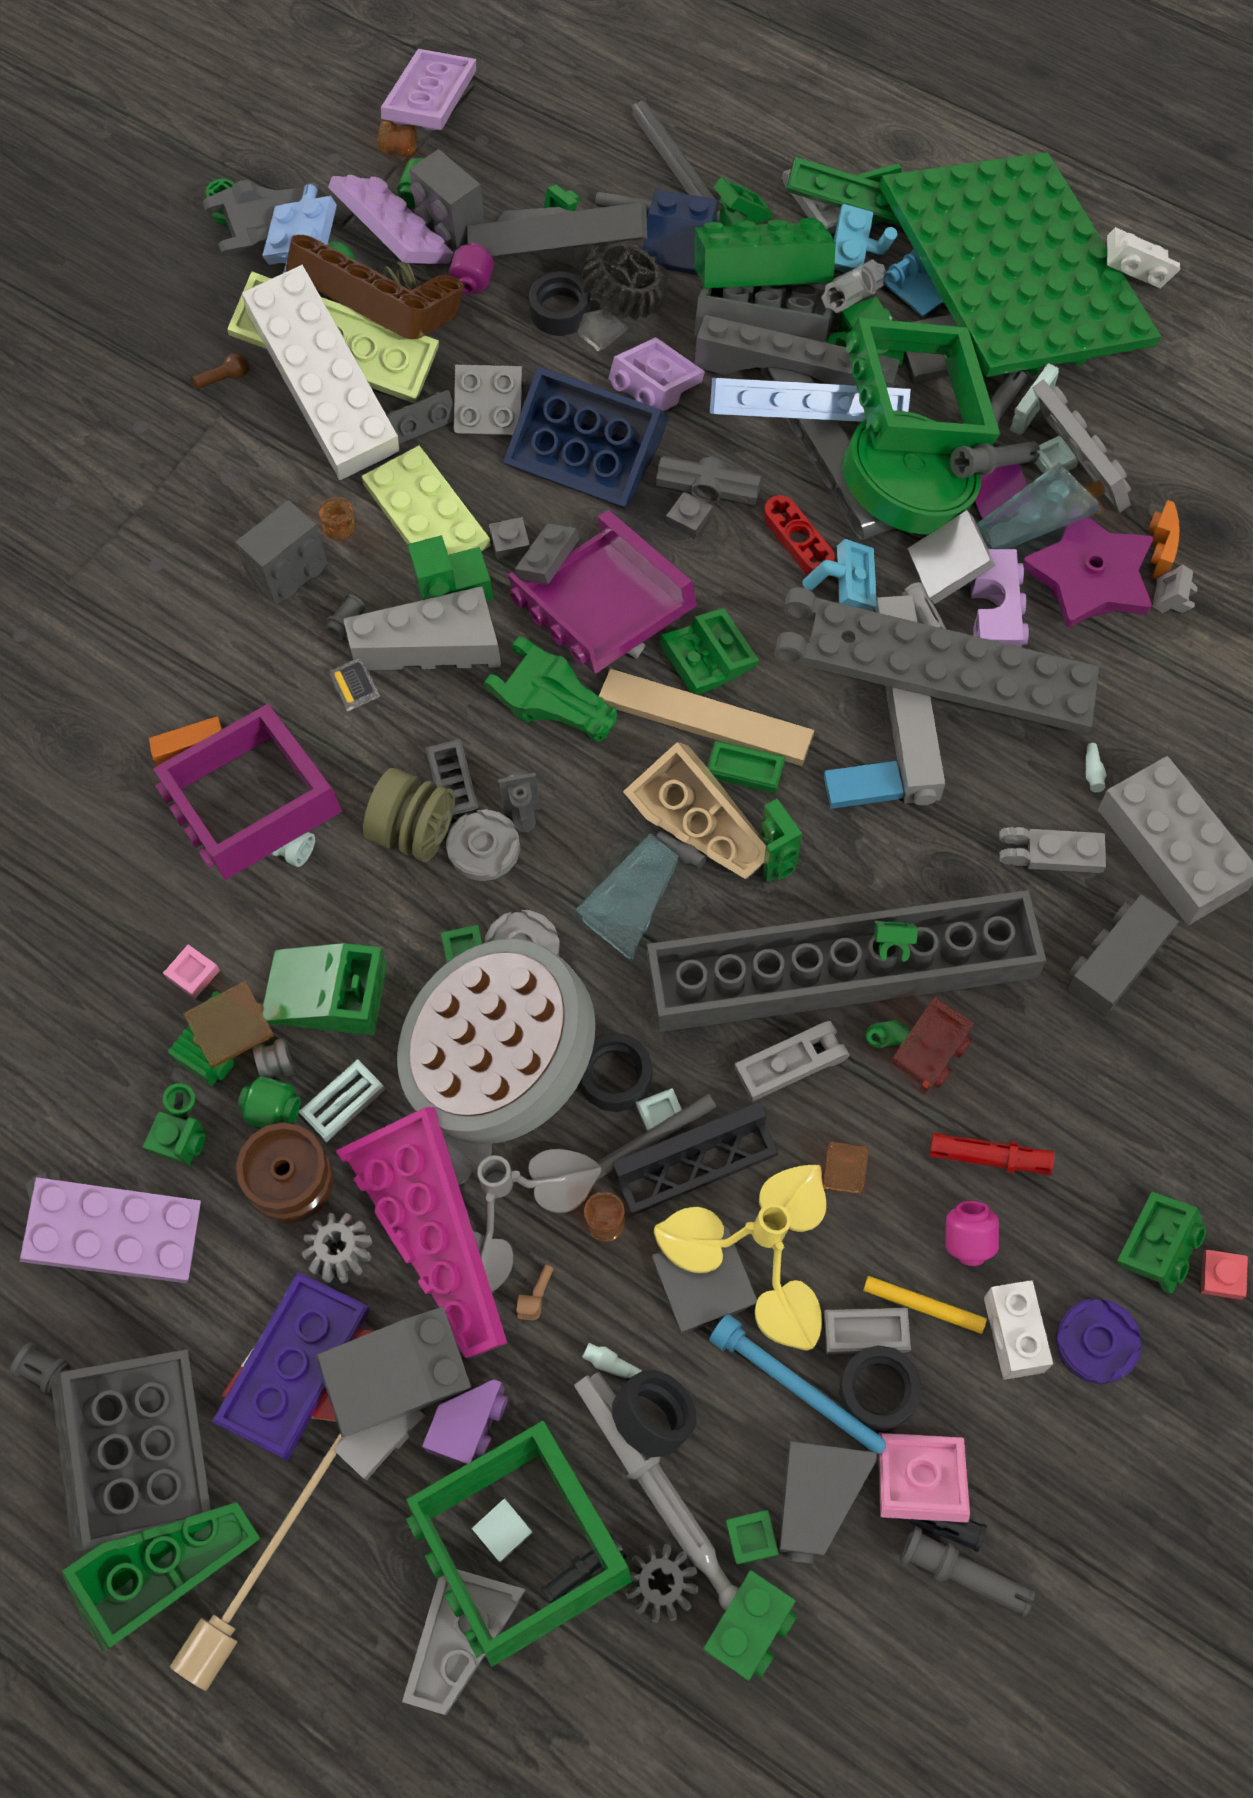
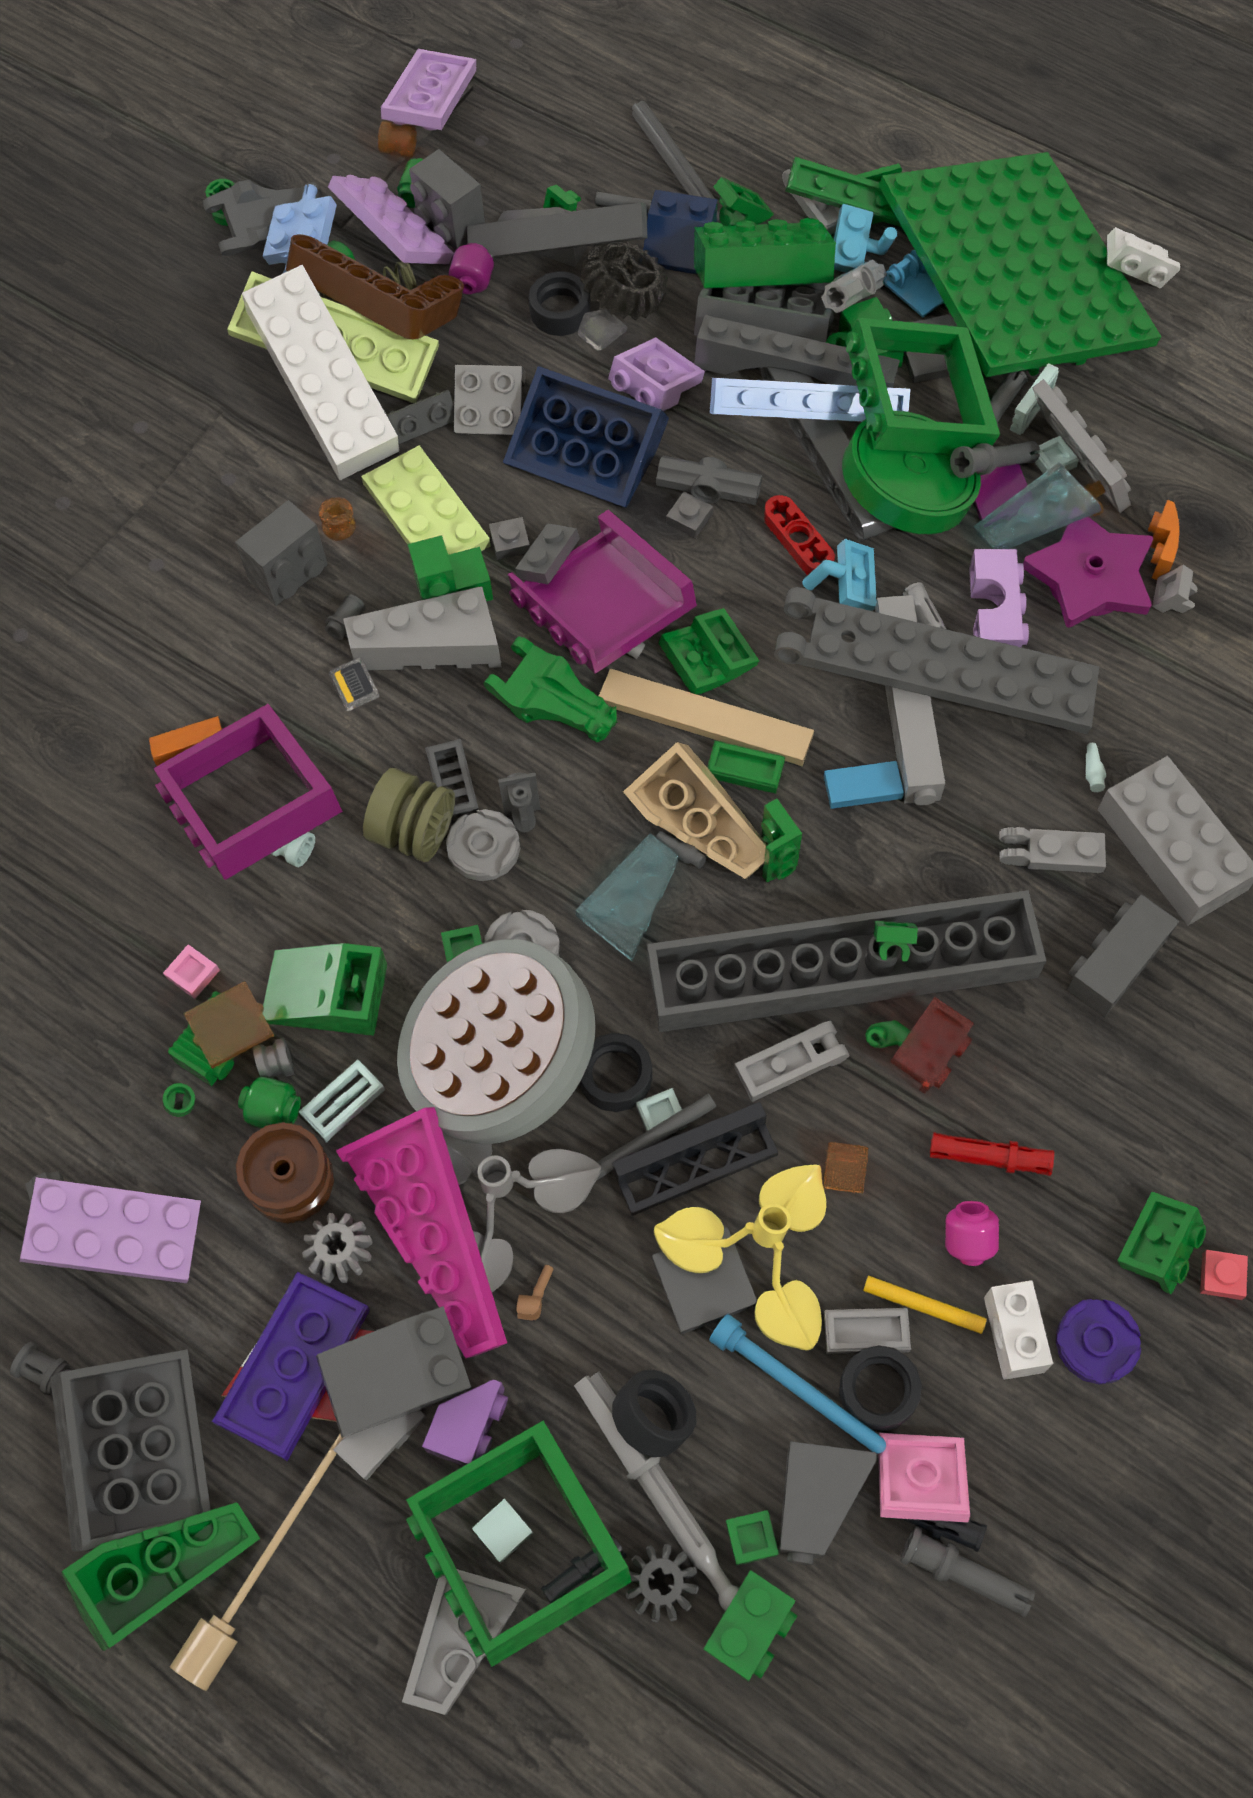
green bracket [142,1112,206,1166] -> none
reddish brown bar [190,353,249,390] -> none
light aqua piece [582,1343,642,1379] -> none
clear orange wheel [584,1192,625,1241] -> none
tile [908,510,996,604] -> none

